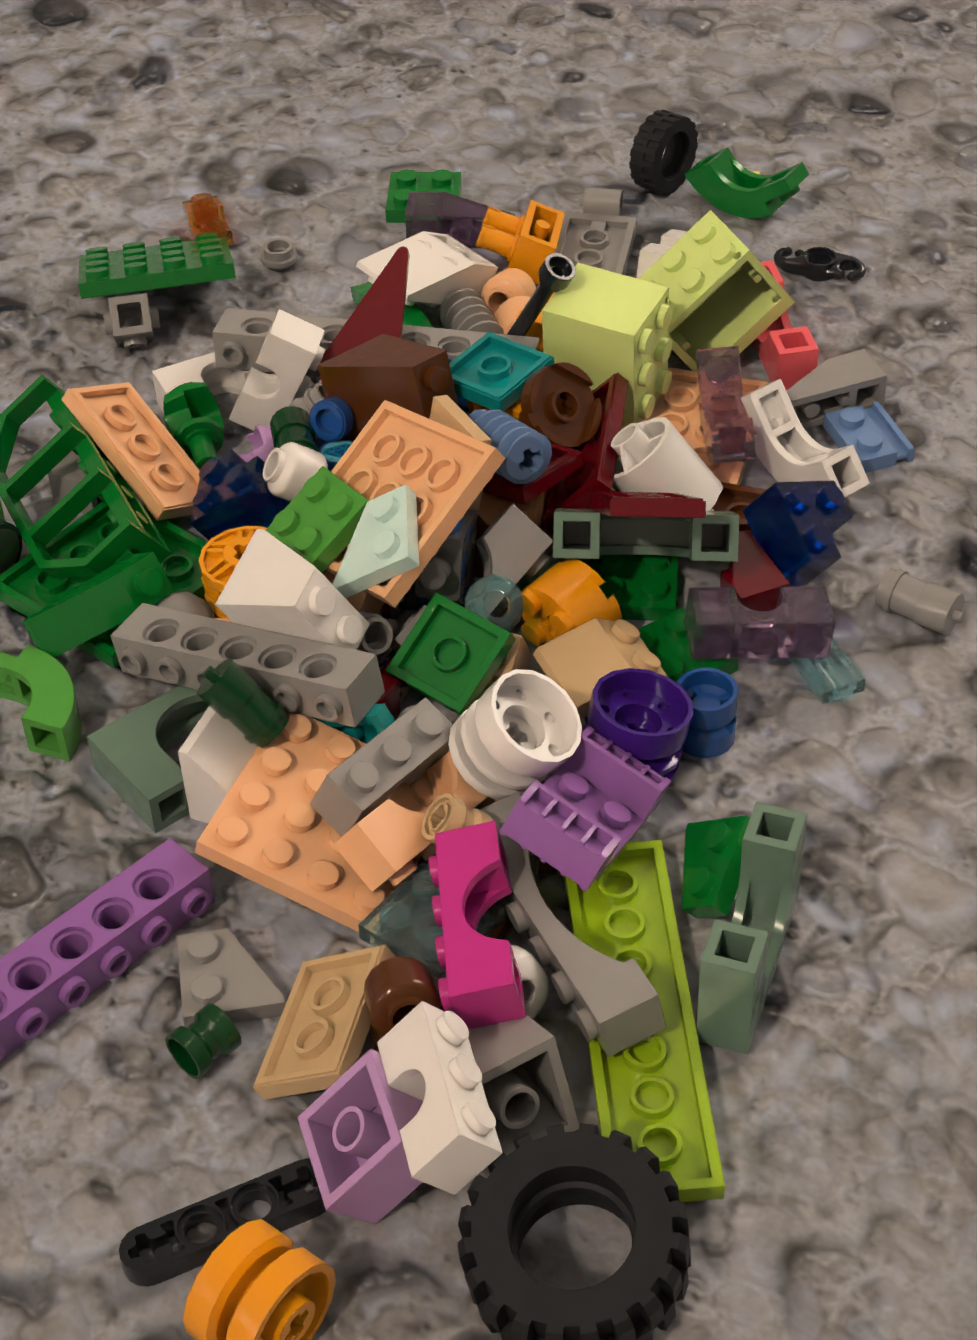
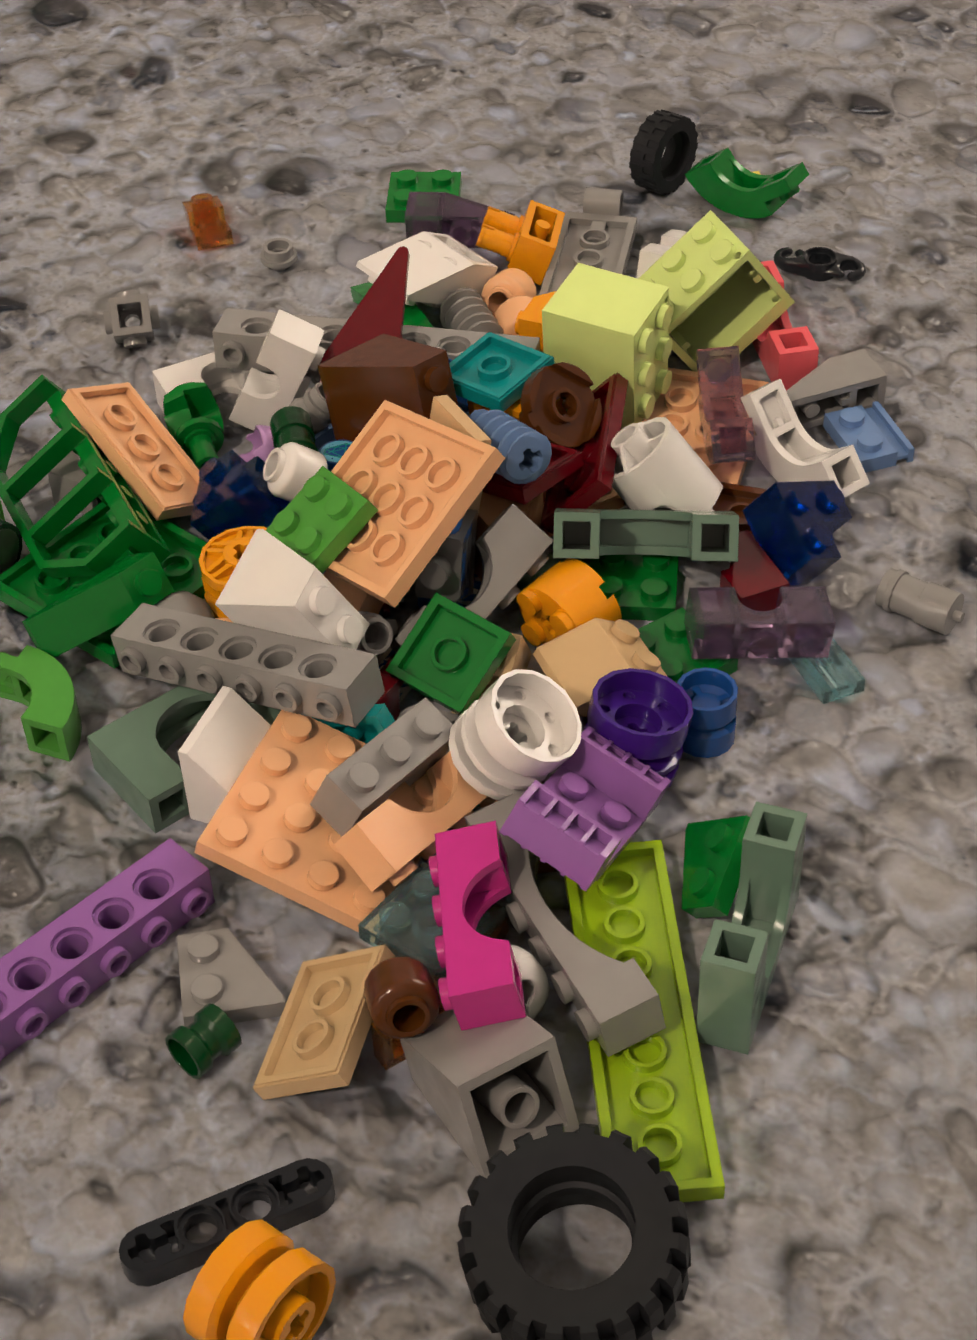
green plate [78,232,236,299] -> none
dark green piece [197,659,289,748] -> none
lavender brick [297,1049,423,1224] -> none
blue tile [310,397,354,442] -> none
light aqua wing [332,484,419,598] -> none
white arch [377,1001,503,1195] -> none
tan wheel [421,793,493,844] -> none
clear light blue piece [465,573,524,631] -> none
black piece [507,253,576,336] -> none
dark red tile [589,491,706,518] -> none

